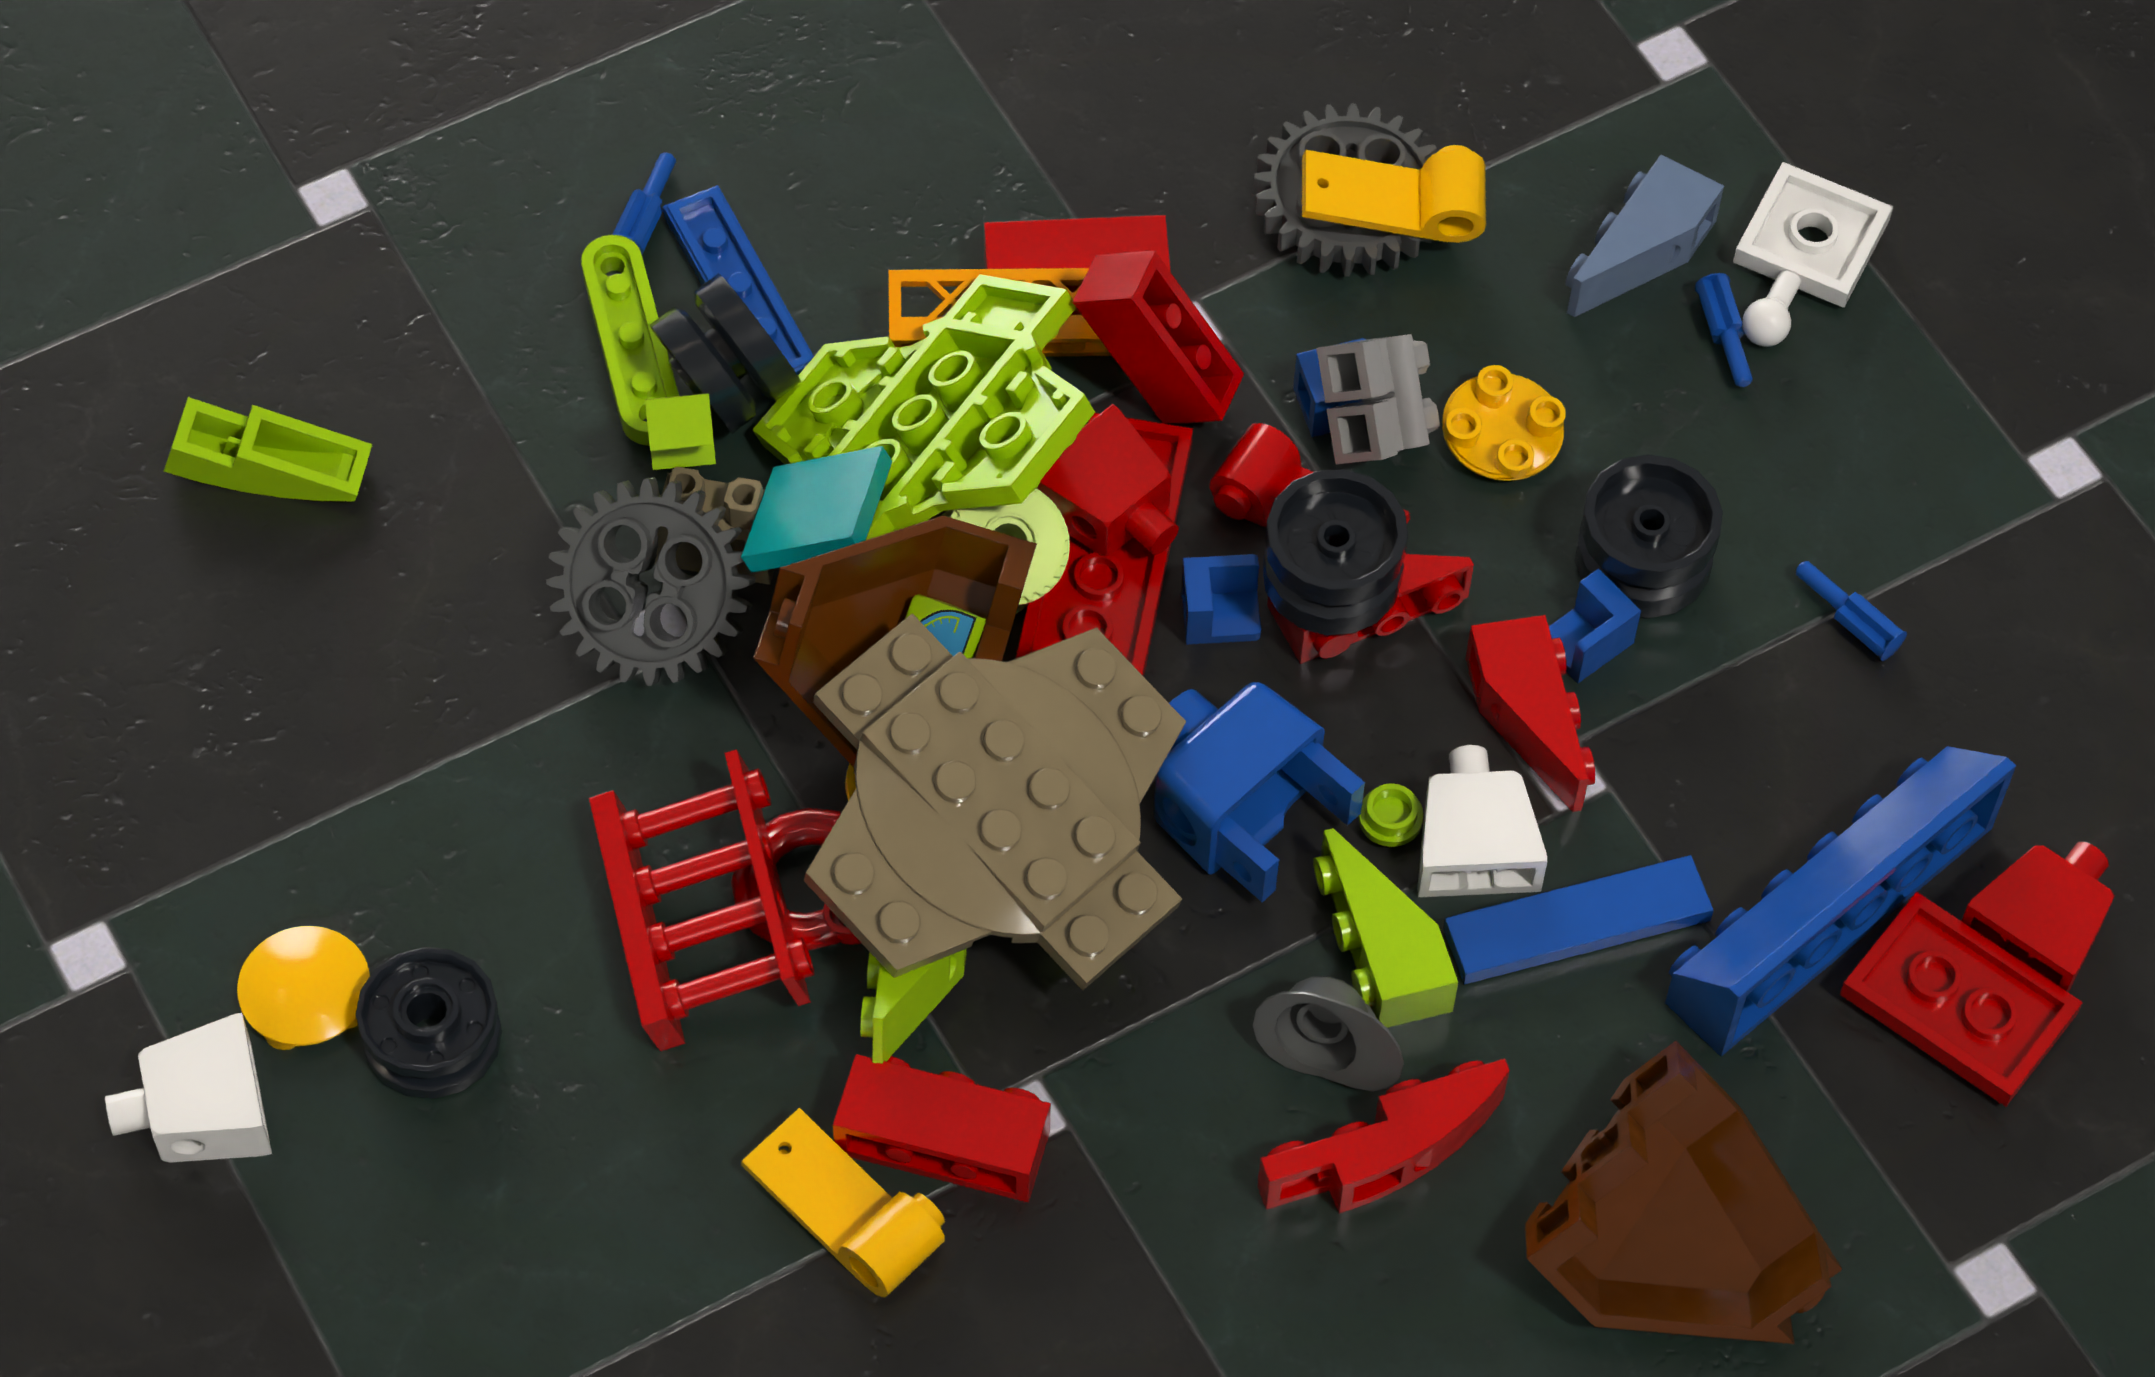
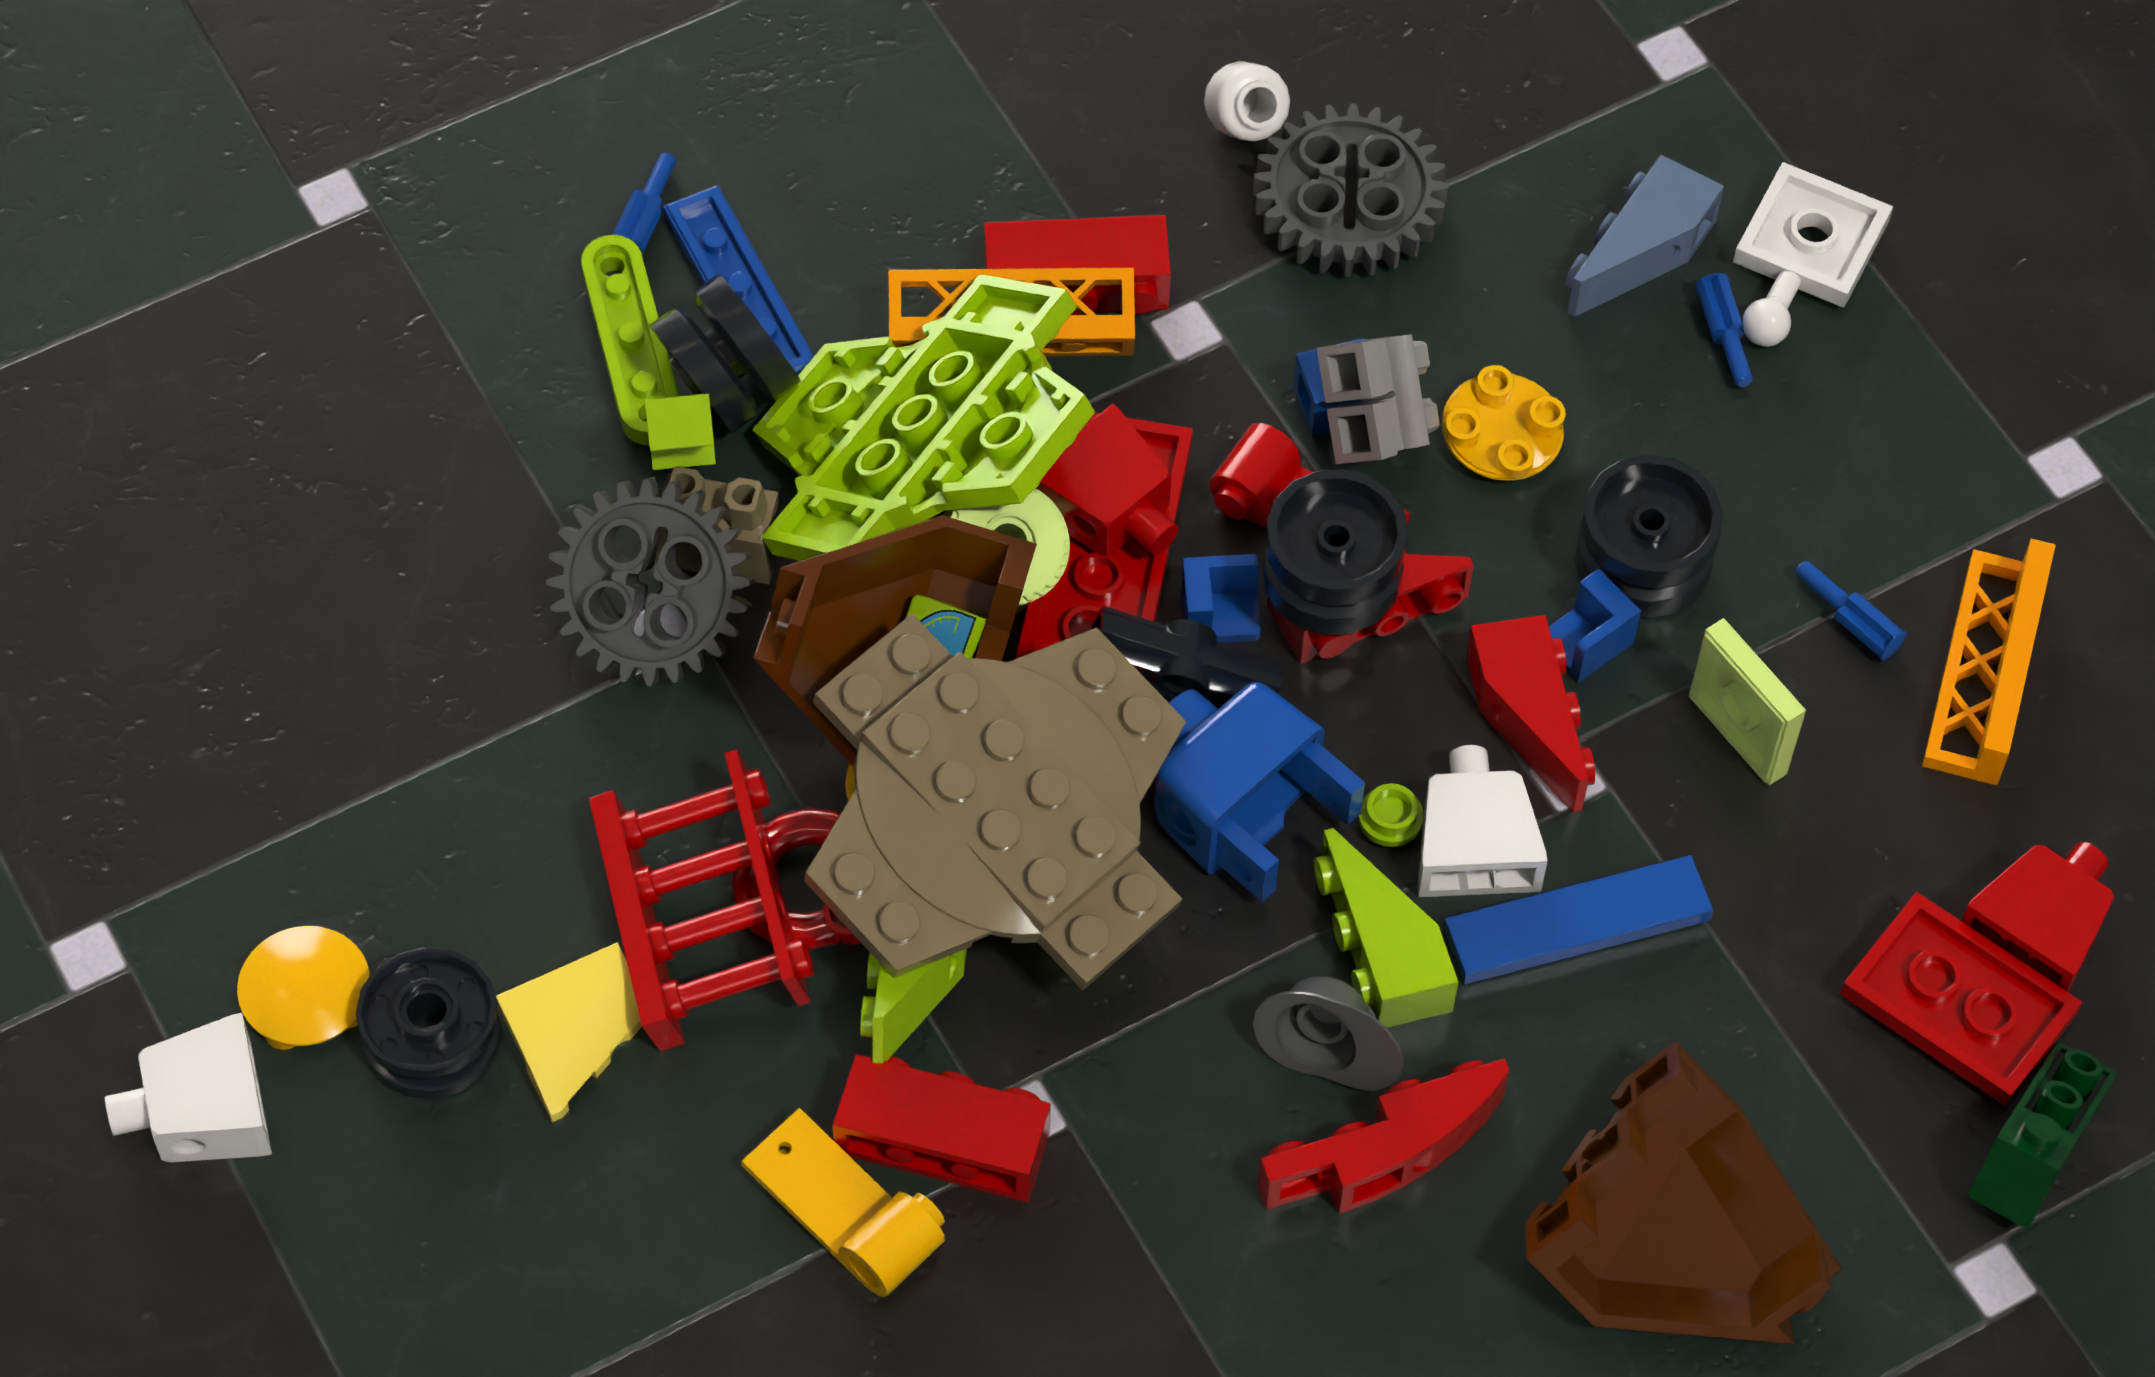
lime slope [163,397,372,501] -> none
teal tile [741,446,892,572] -> none
red brick [1072,251,1244,424] -> none
yellow door [1302,145,1486,243] -> none
blue slope [1665,746,2016,1056] -> none
none -> light yellow slope [496,942,642,1122]
none -> black piece [1091,605,1284,705]
none -> white head [1204,61,1290,142]
none -> yellowish green tile [1689,618,1806,785]
none -> light orange fence [1922,538,2056,786]
none -> dark green slope [1967,1041,2118,1229]

